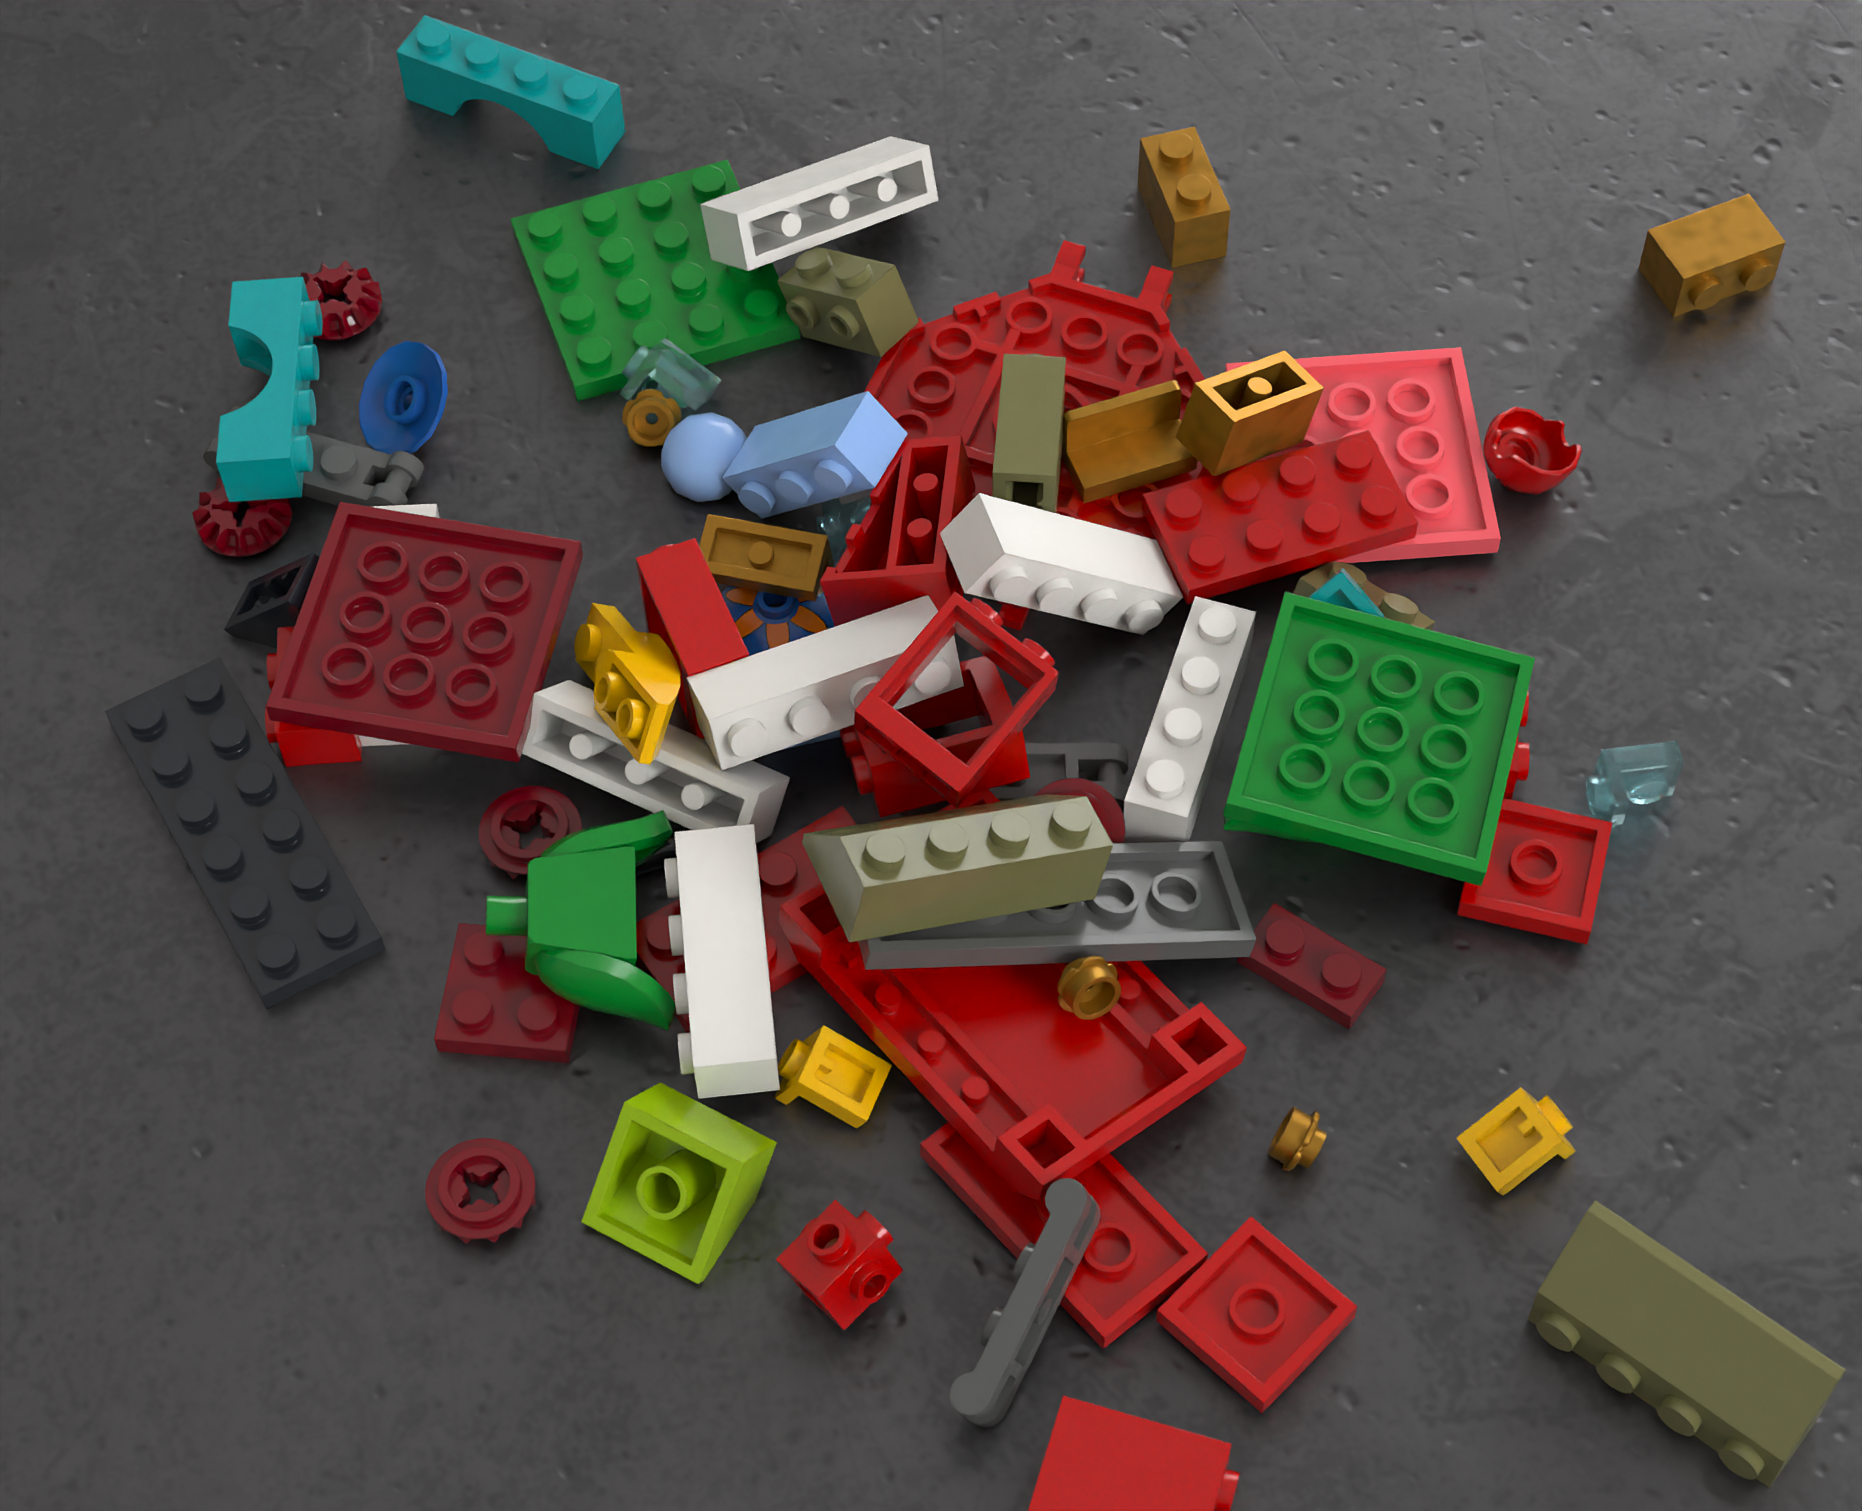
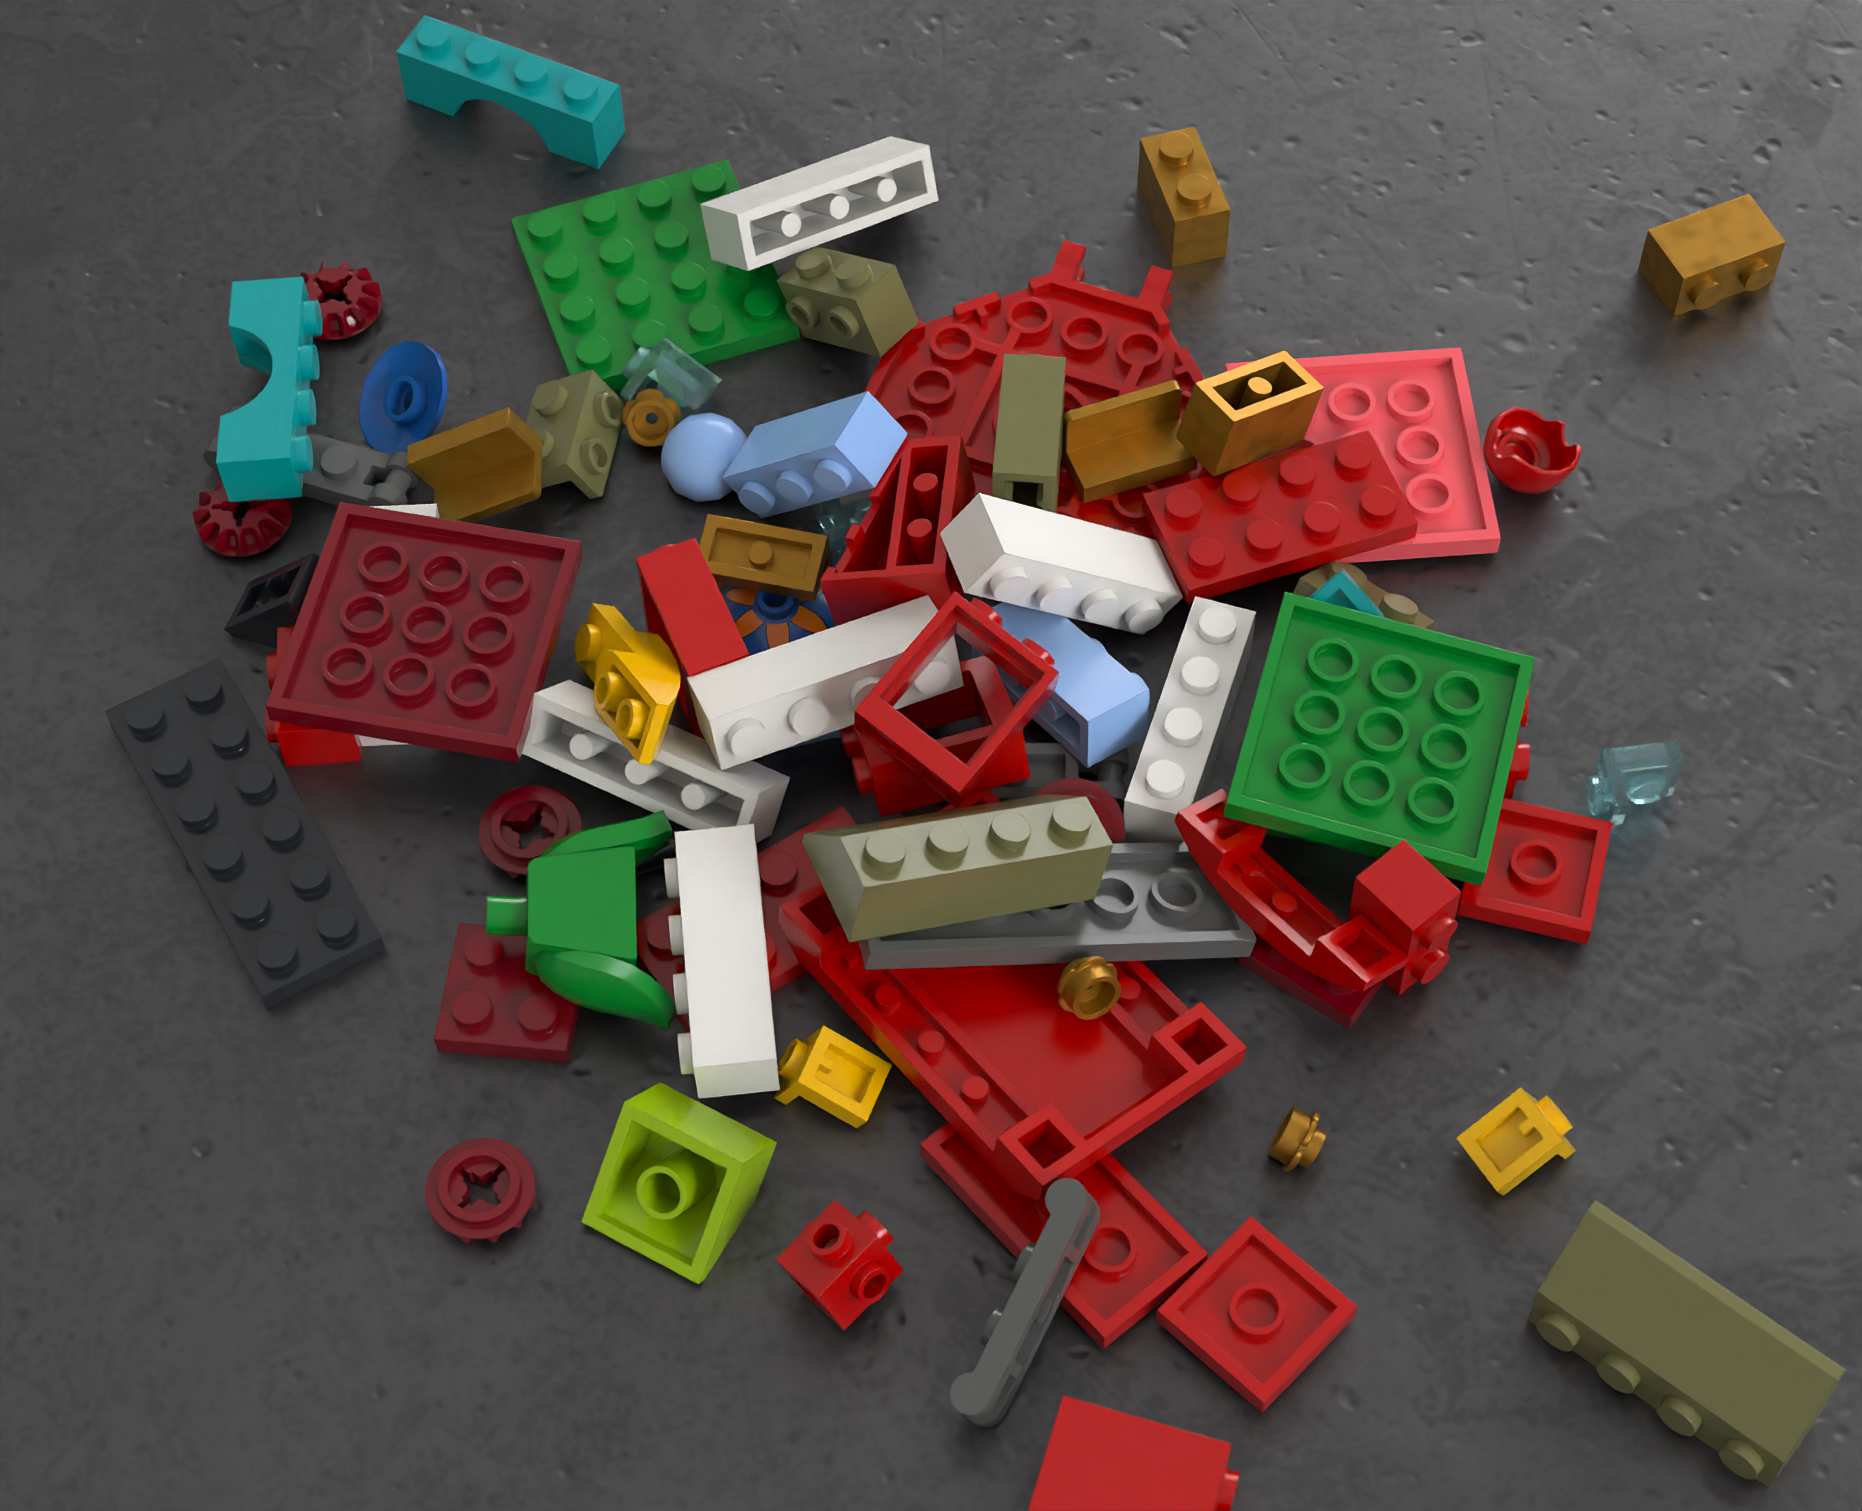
none -> pearl gold panel [406,407,543,523]
none -> olive bracket [526,370,625,499]
none -> light blue brick [972,602,1151,768]
none -> red slope [1174,789,1409,992]
none -> red brick [1347,839,1461,995]

